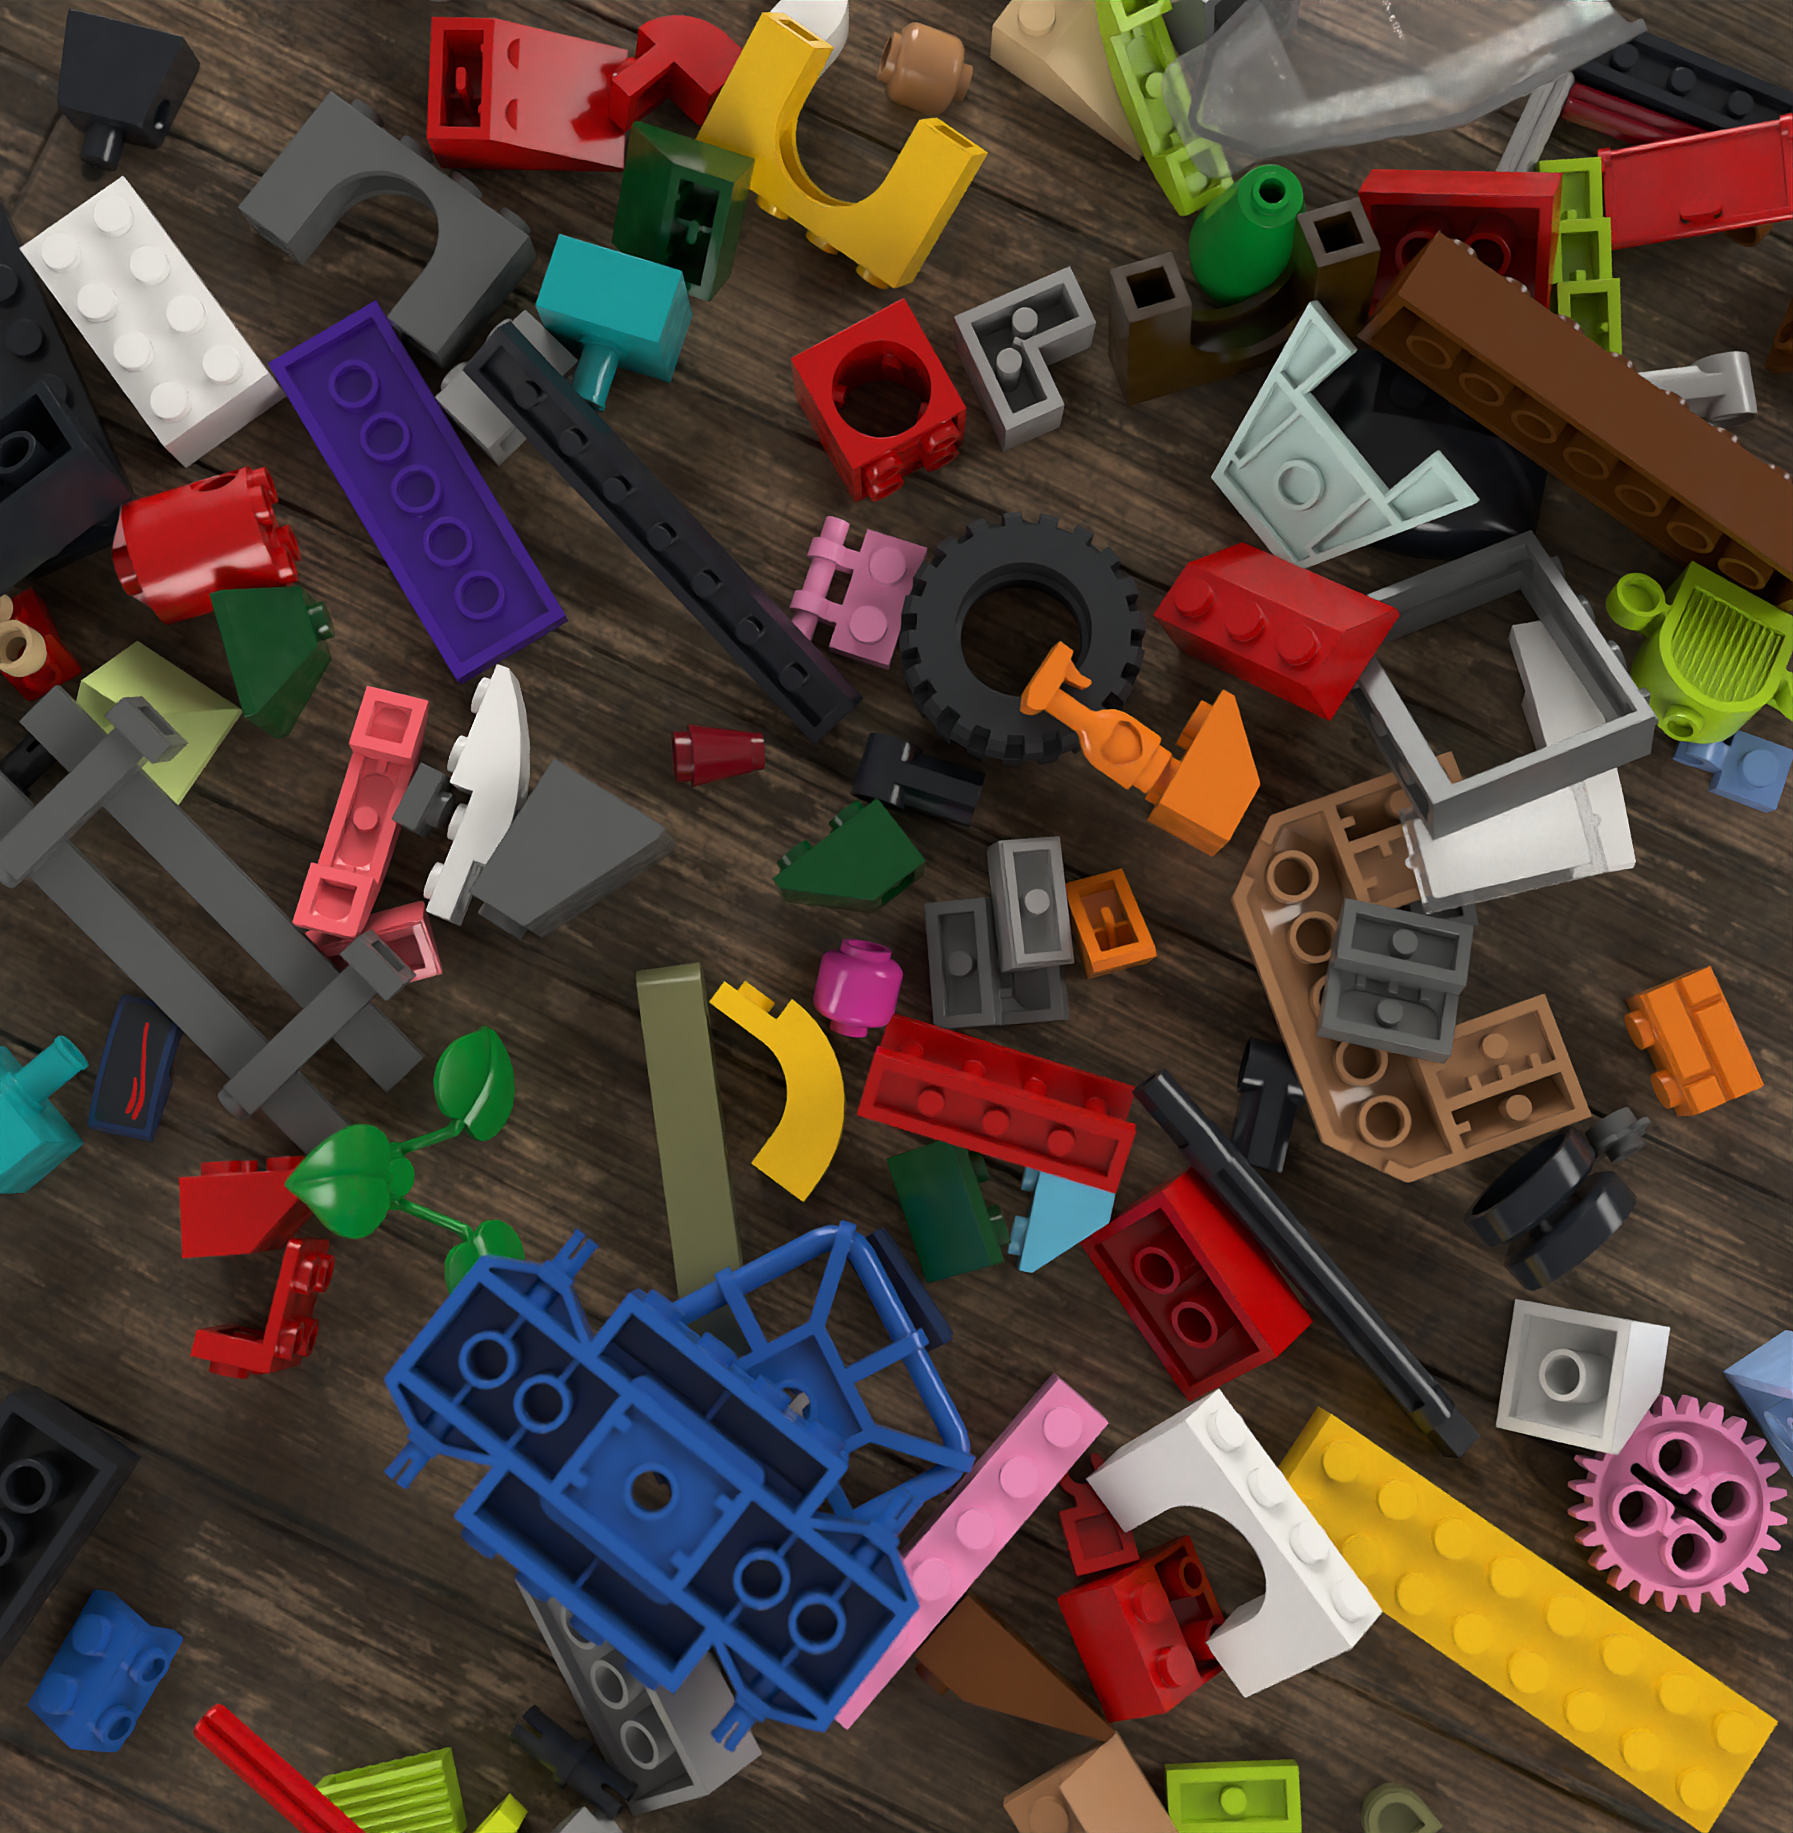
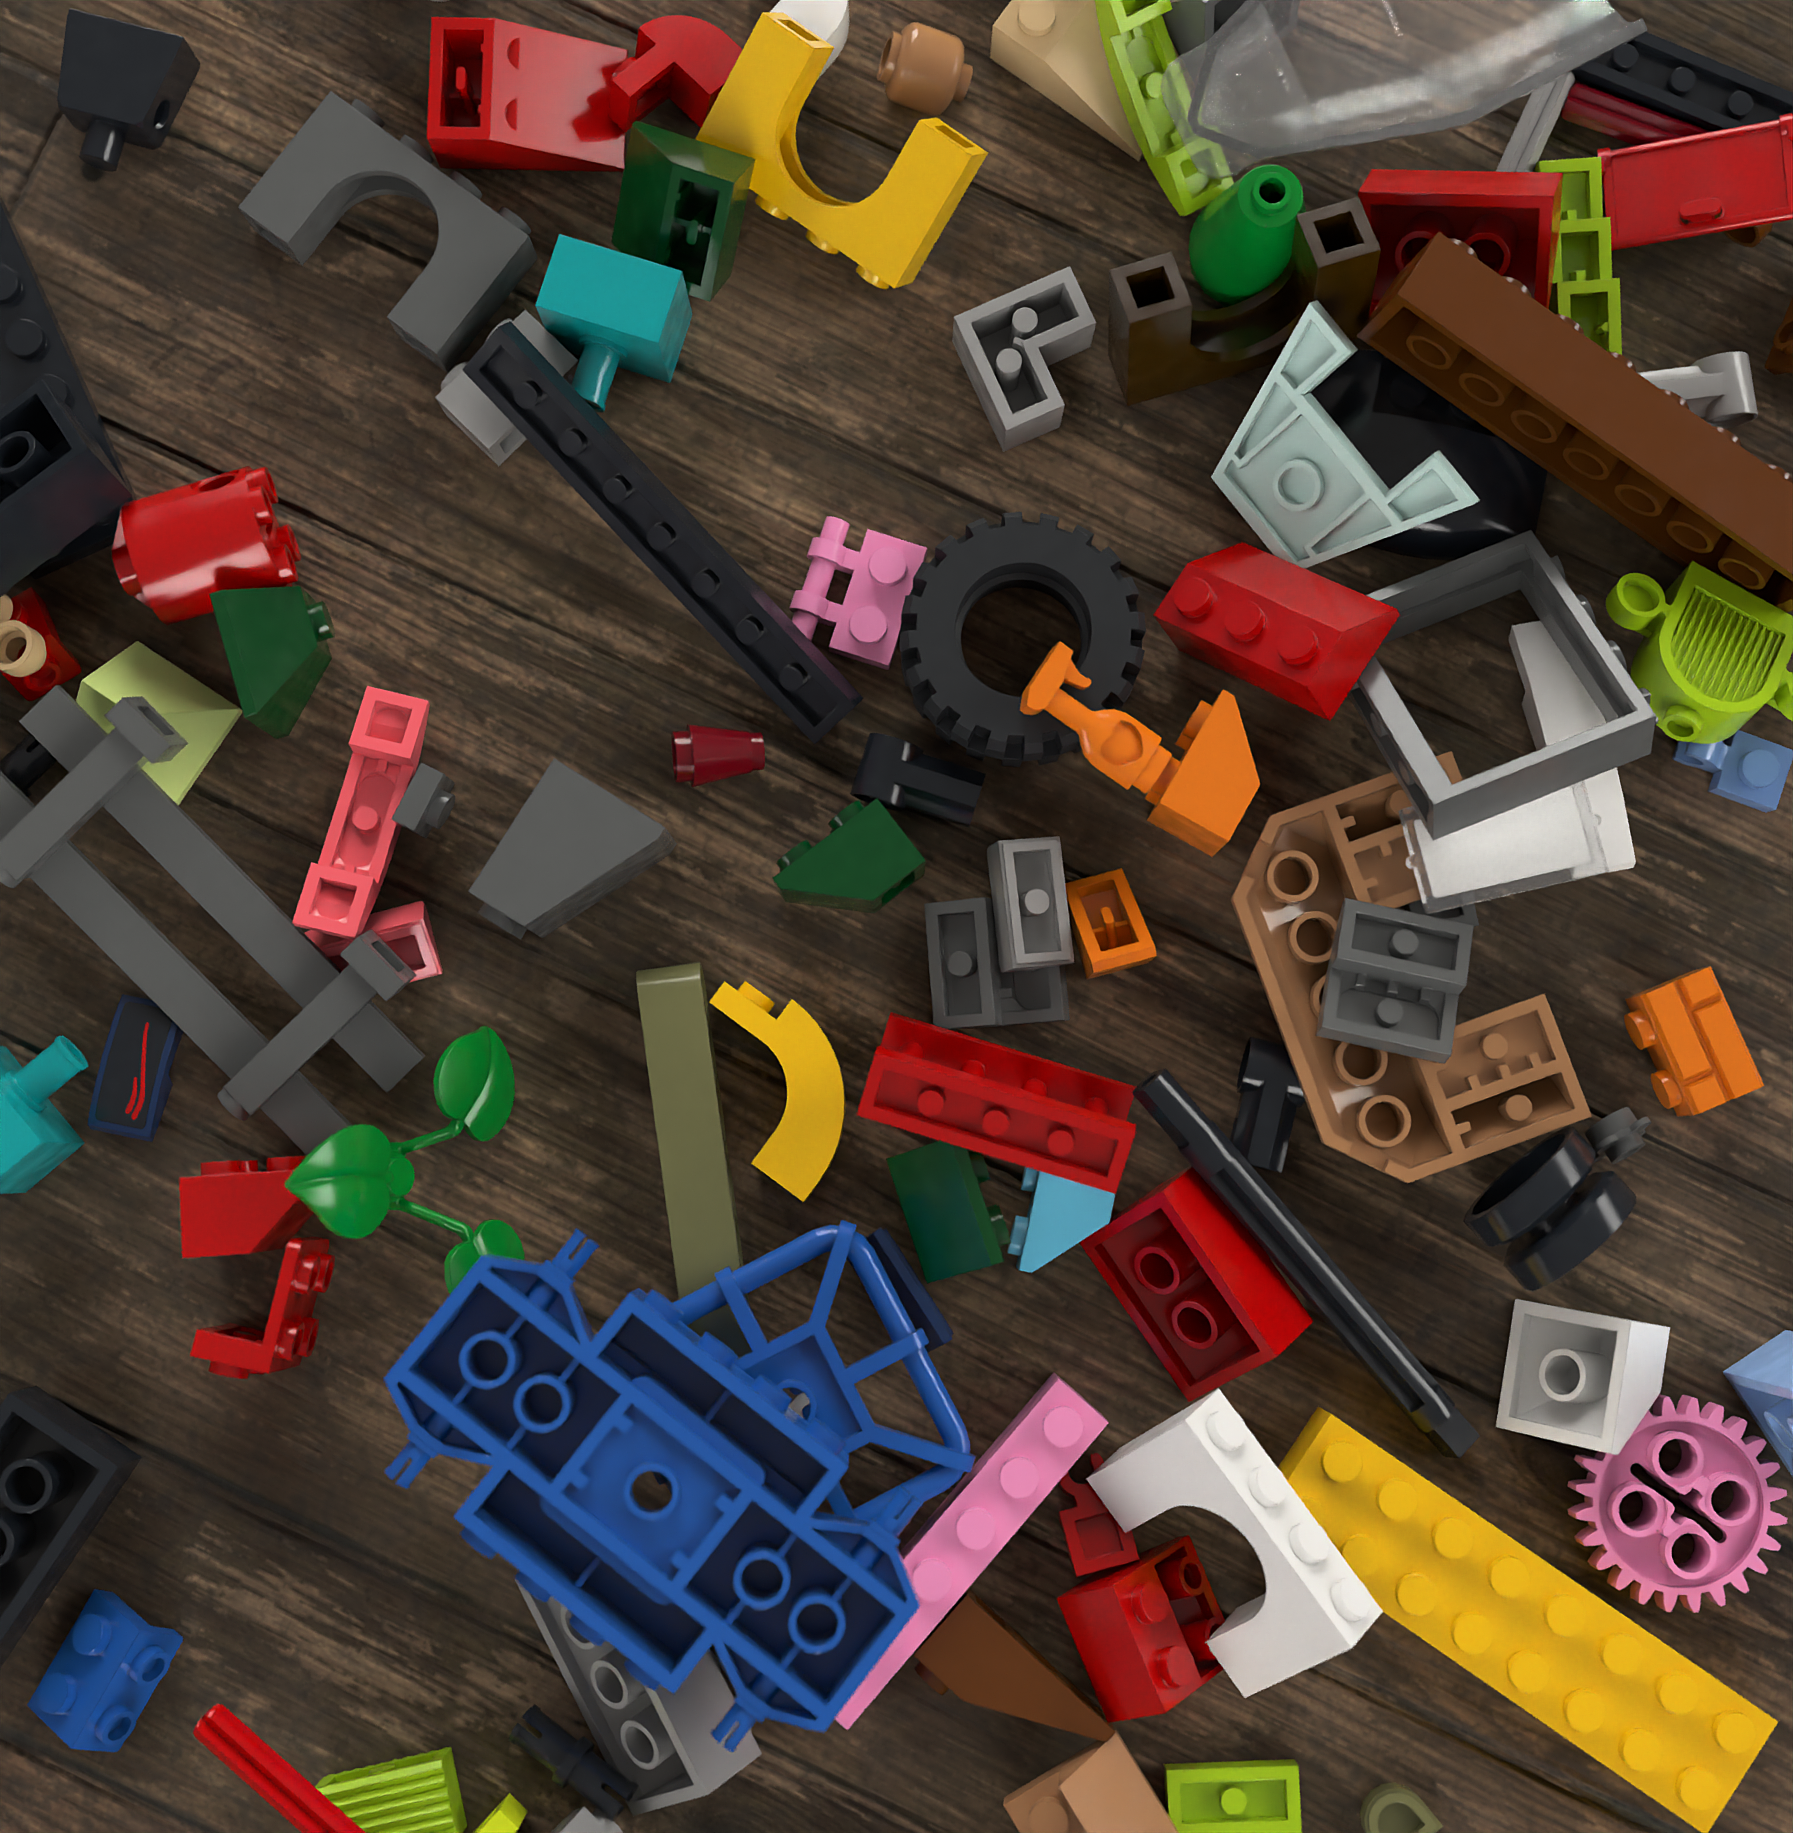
white brick [19,176,287,468] -> none
dark purple plate [268,301,569,684] -> none
white slope [423,664,530,926] -> none
red brick [790,298,967,503] -> none
dark pink head [813,939,903,1037] -> none

